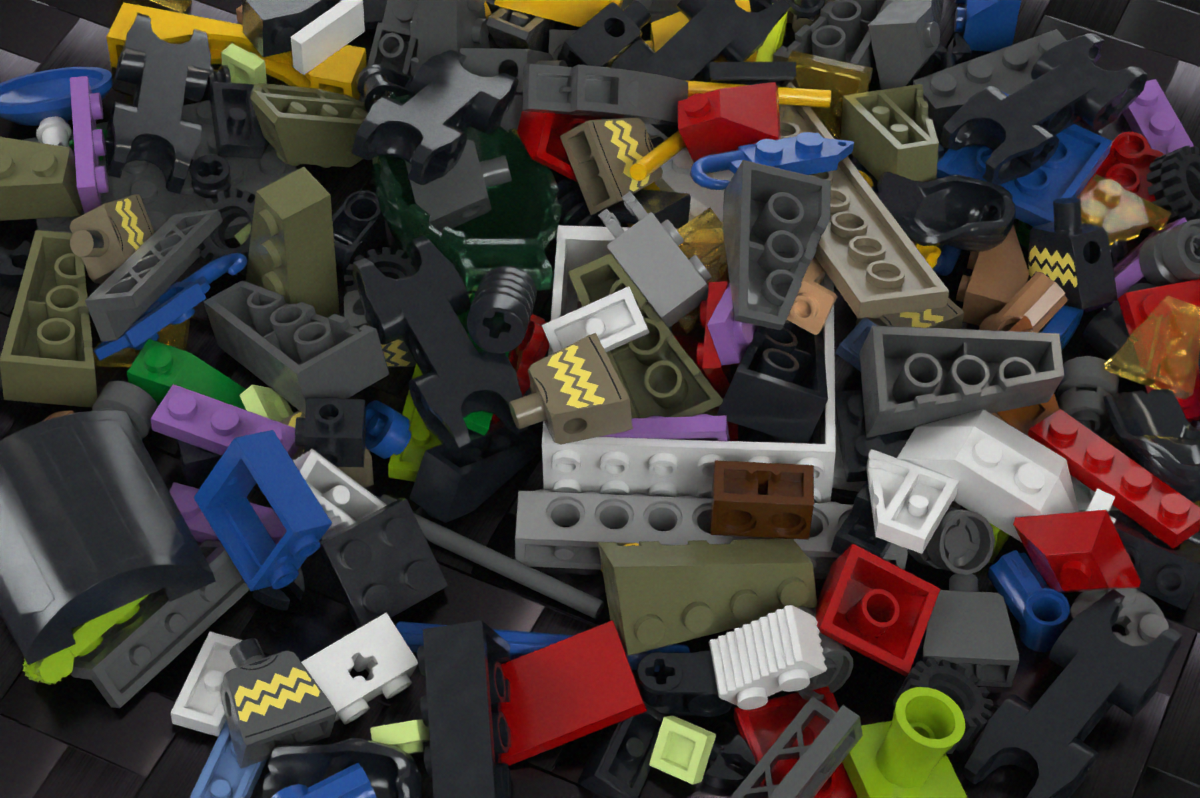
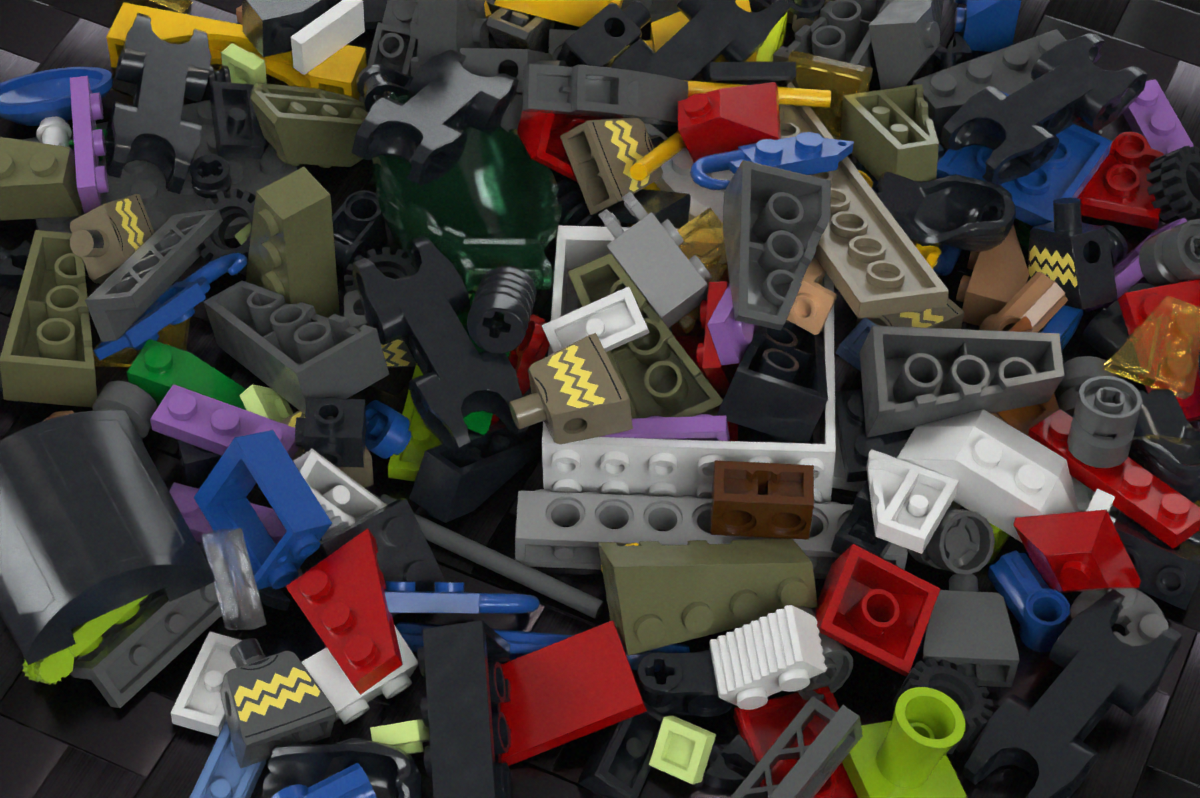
dark grey torso [405,139,512,238] -> none
clear yellow wing [1077,174,1172,245] -> none
none -> clear tile [202,528,266,630]
none -> red wing [285,528,403,695]
none -> blue plate [384,581,540,614]
none -> dark grey wheel [1067,376,1142,468]

